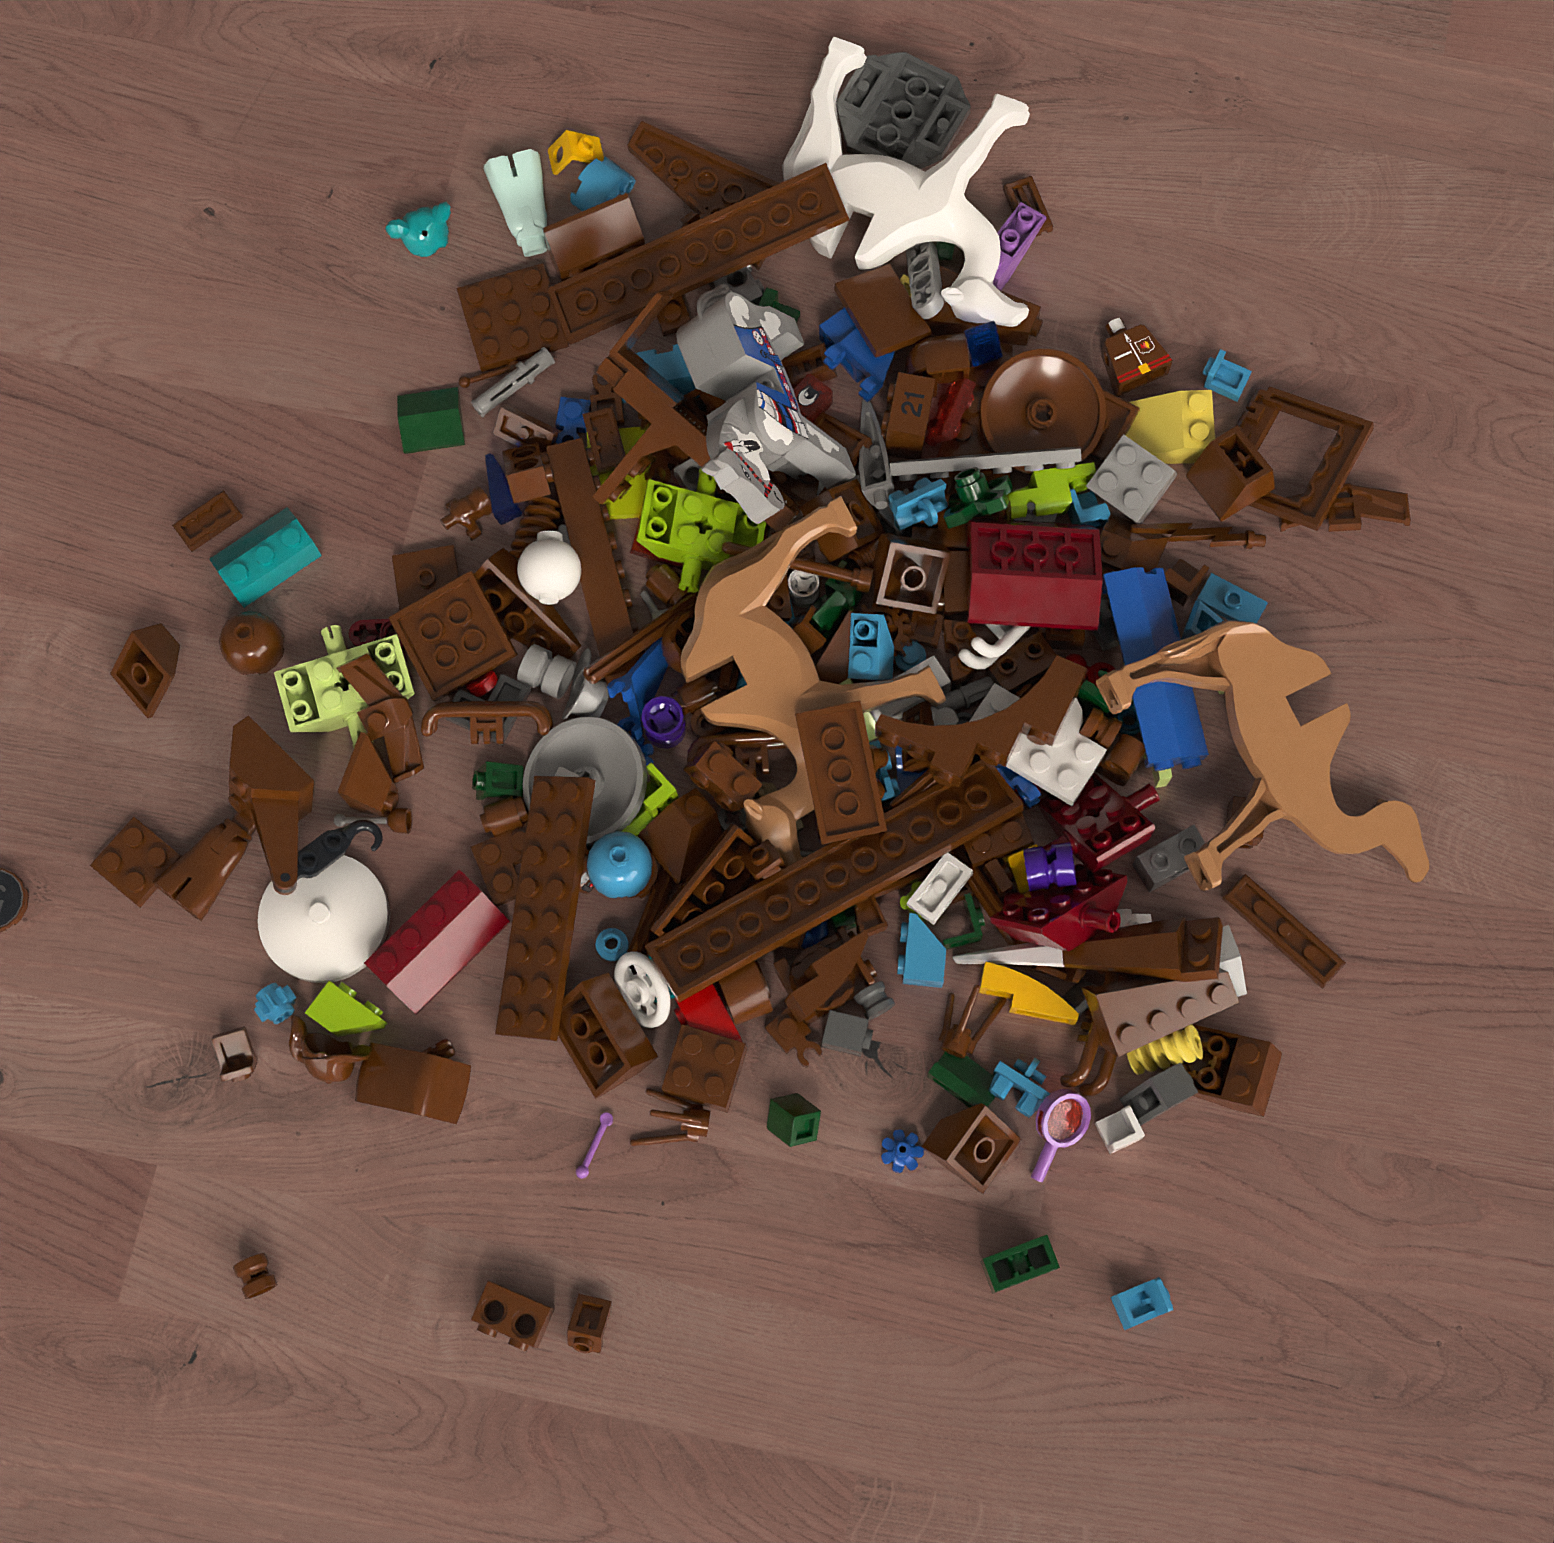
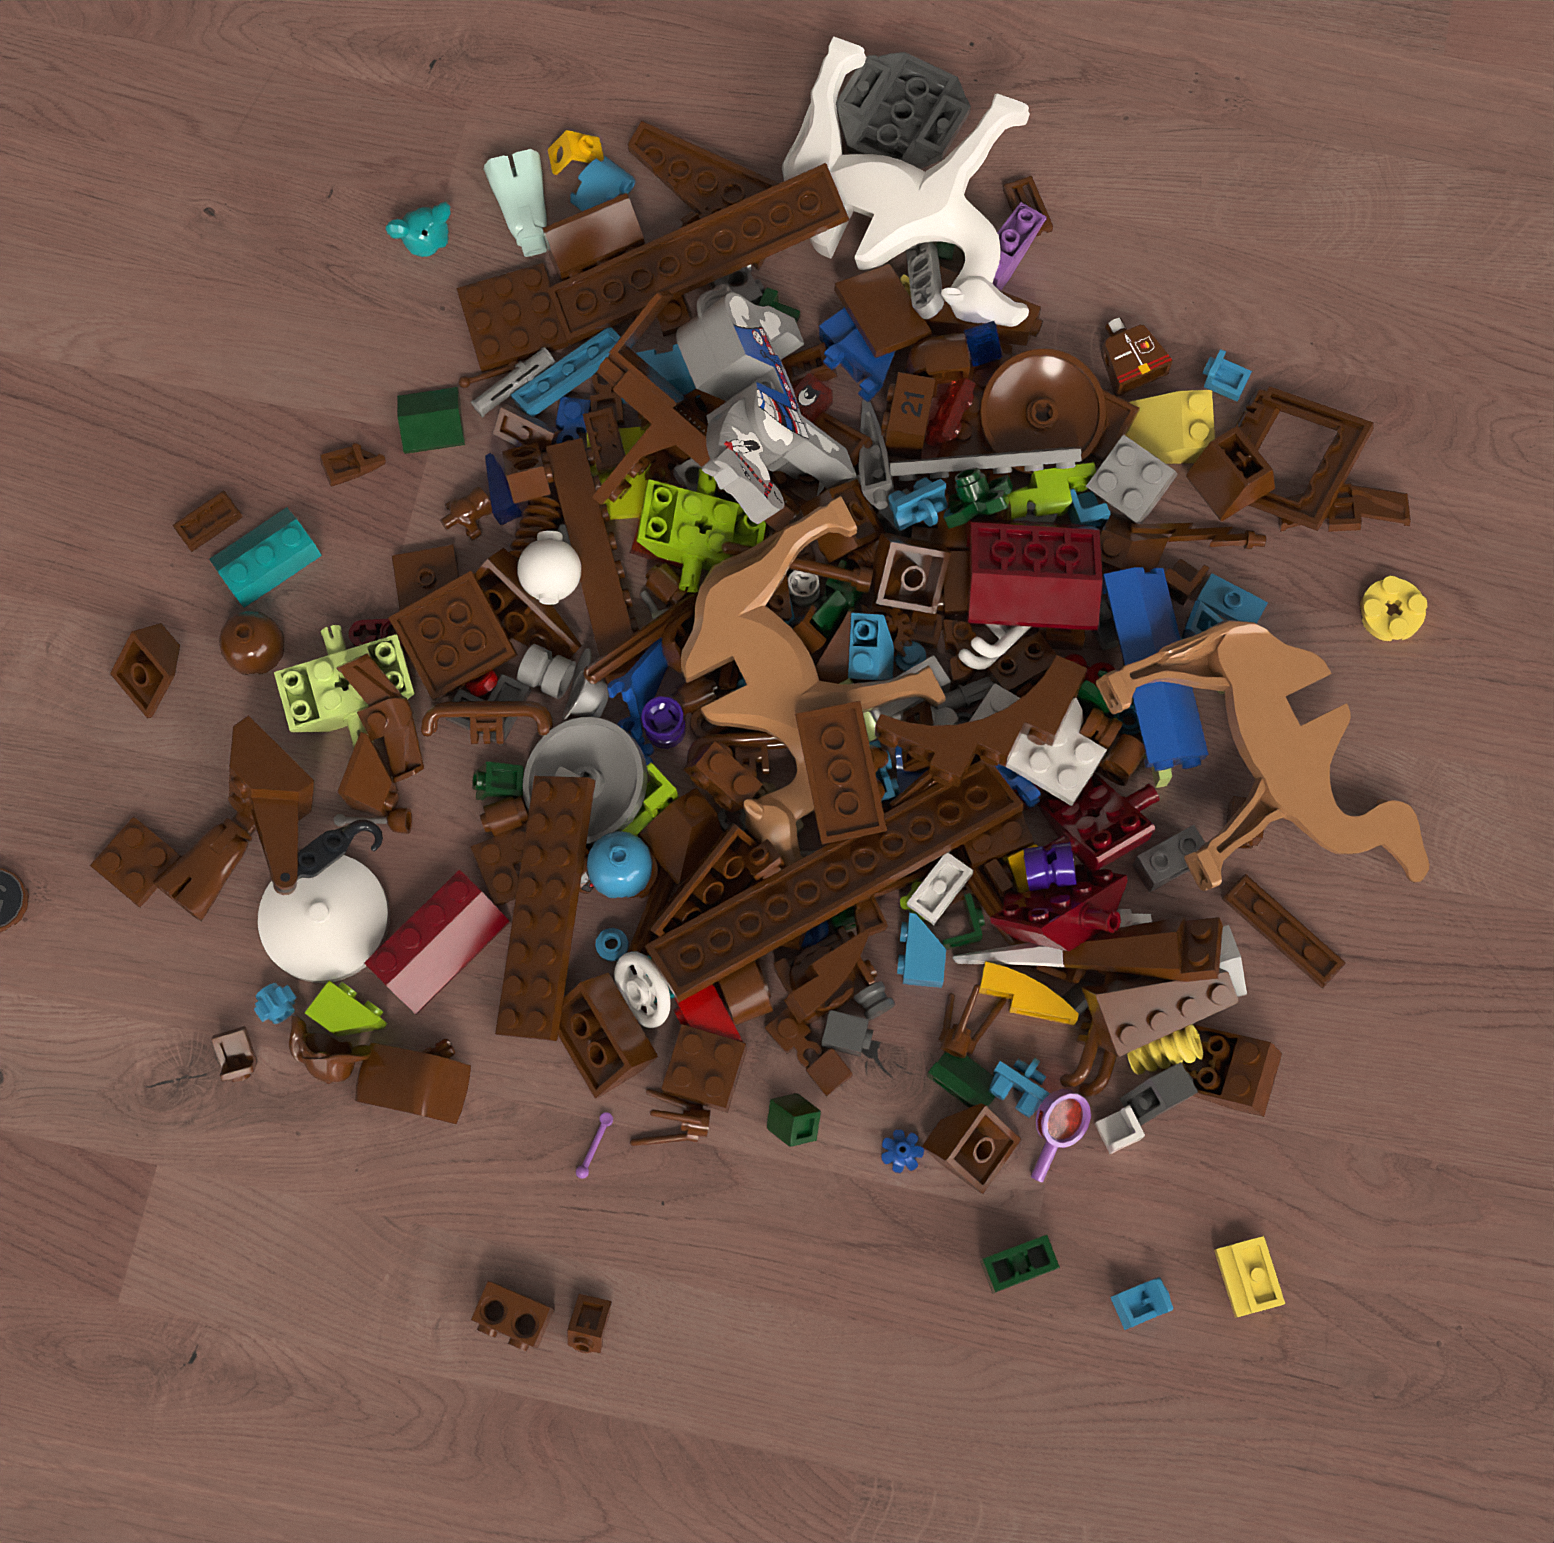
reddish brown wheel [233,1253,278,1299] -> none
none -> reddish brown slope [320,443,386,487]
none -> dark azure plate [511,327,621,417]
none -> reddish brown slope [806,1047,853,1097]
none -> light yellow plate [1214,1236,1285,1318]
none -> light yellow plate [1360,576,1427,641]

